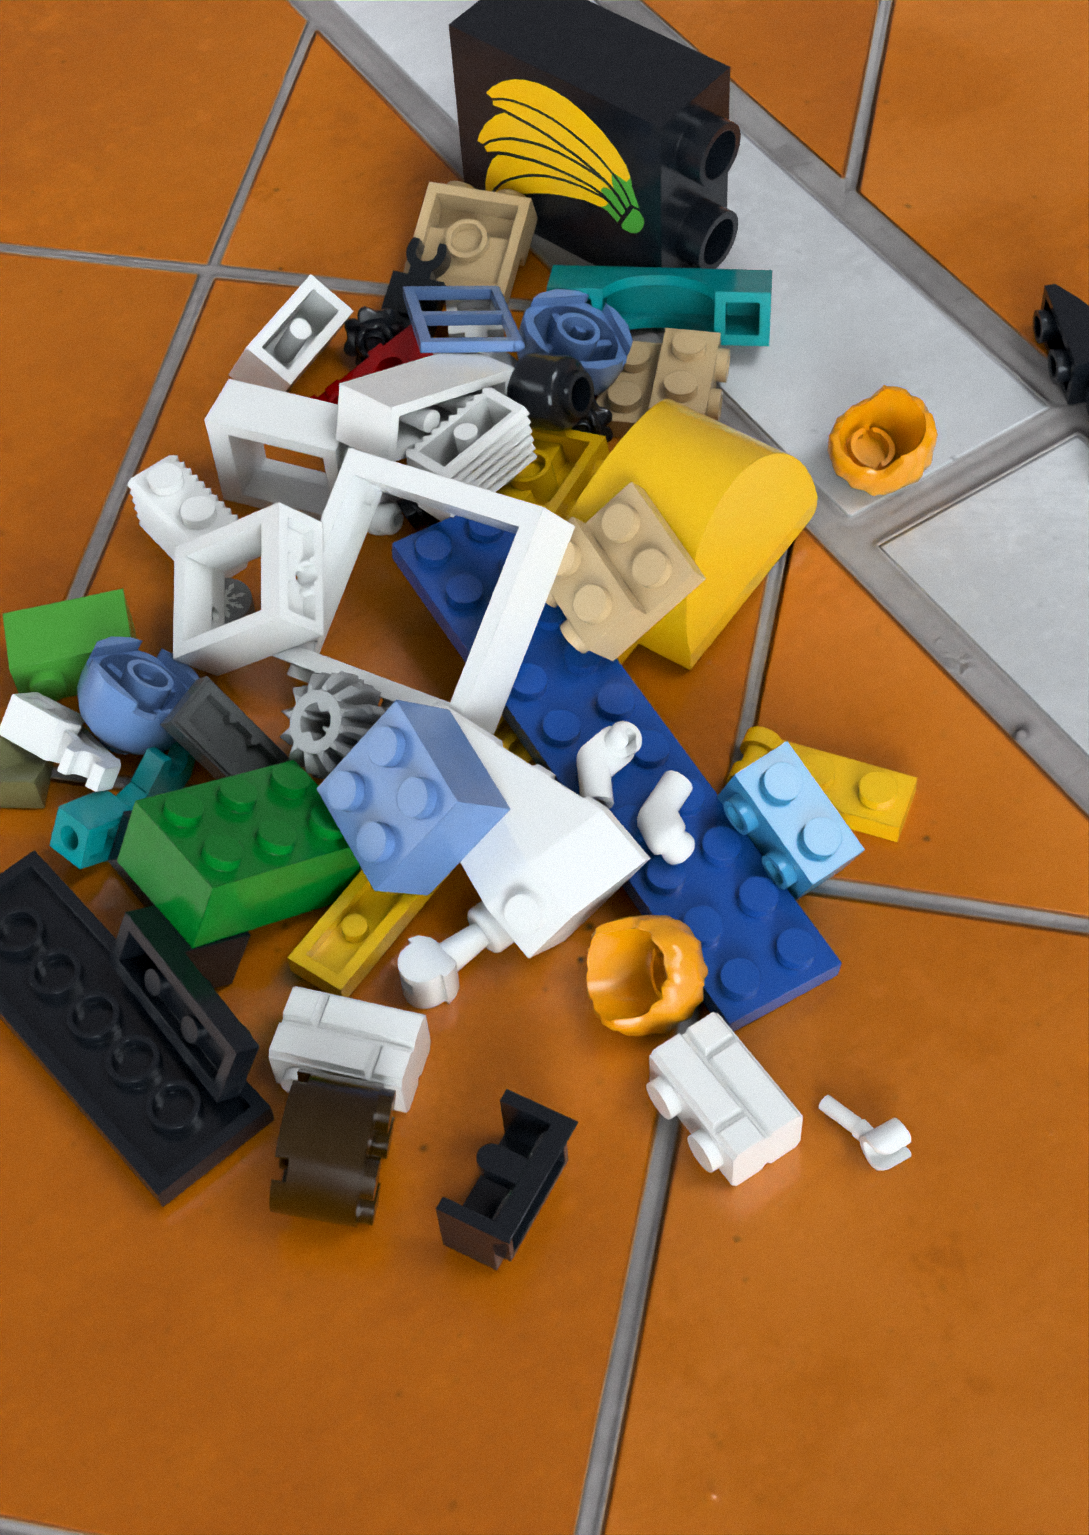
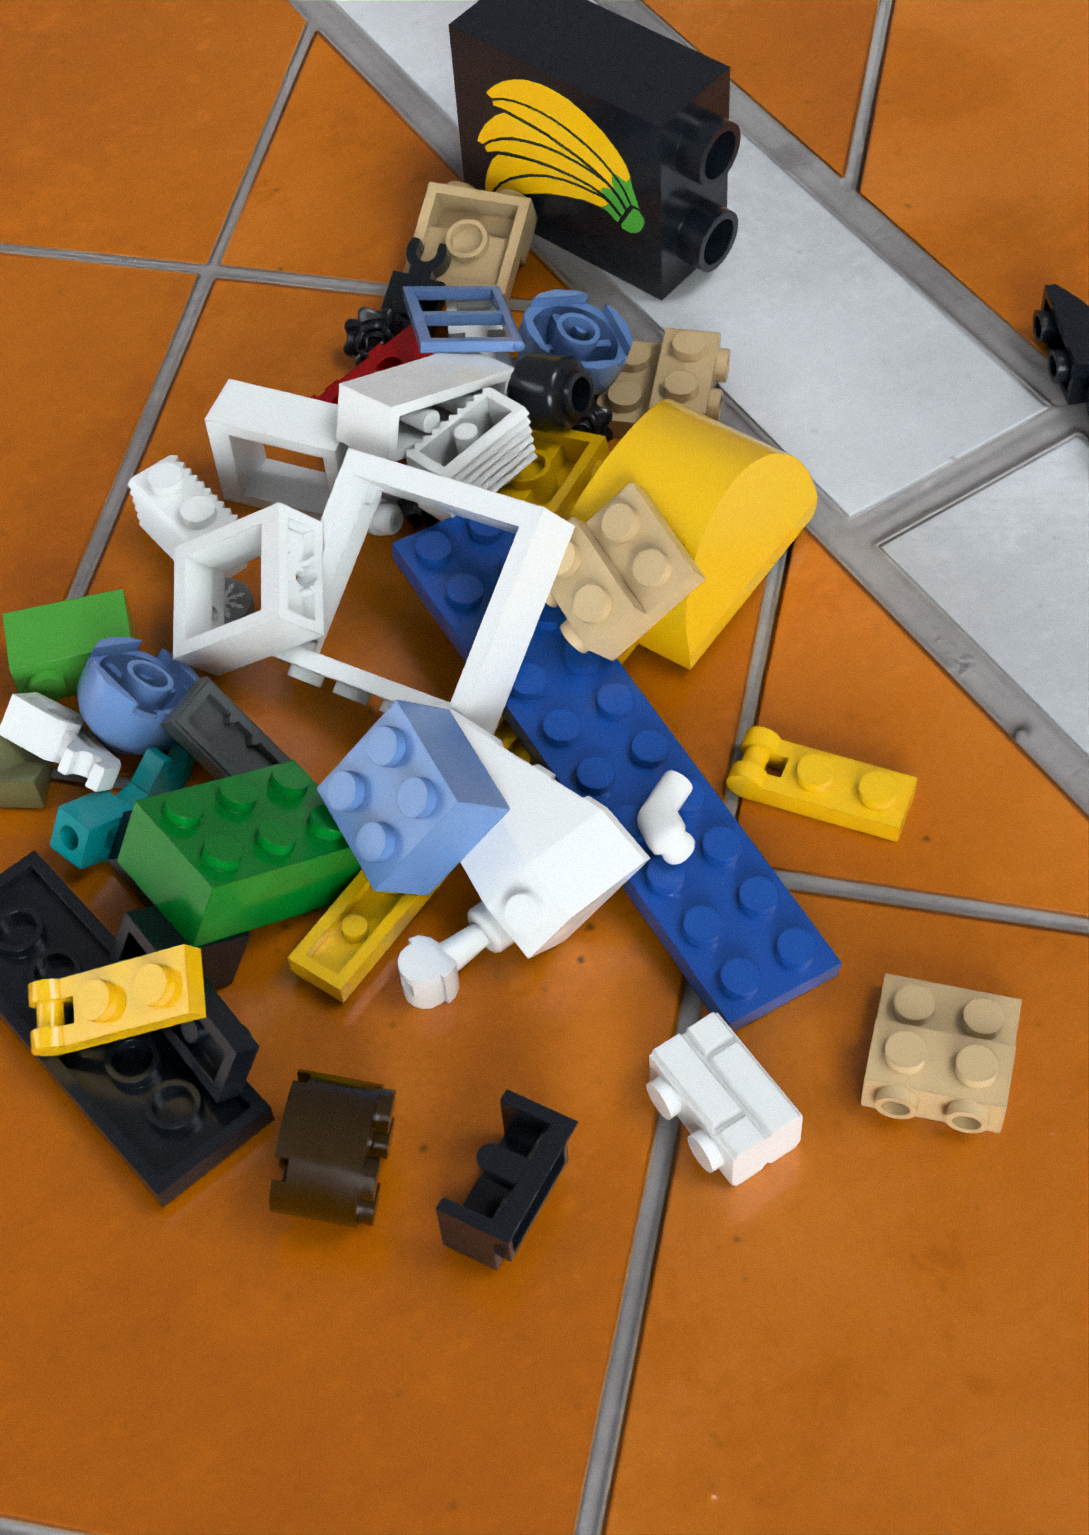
white brick [228,274,354,392] -> none
white brick [268,986,431,1113] -> none
light grey gear [280,671,385,779] -> none
teal arch [547,265,773,346] -> none
white arm [576,721,642,809] -> none
light orange hair [586,915,708,1036] -> none
brick [717,741,865,901] -> none
white hand [819,1095,912,1171] -> none
light orange hair [827,385,938,496] -> none
none -> yellow plate [28,944,206,1056]
none -> tan plate [860,973,1022,1133]

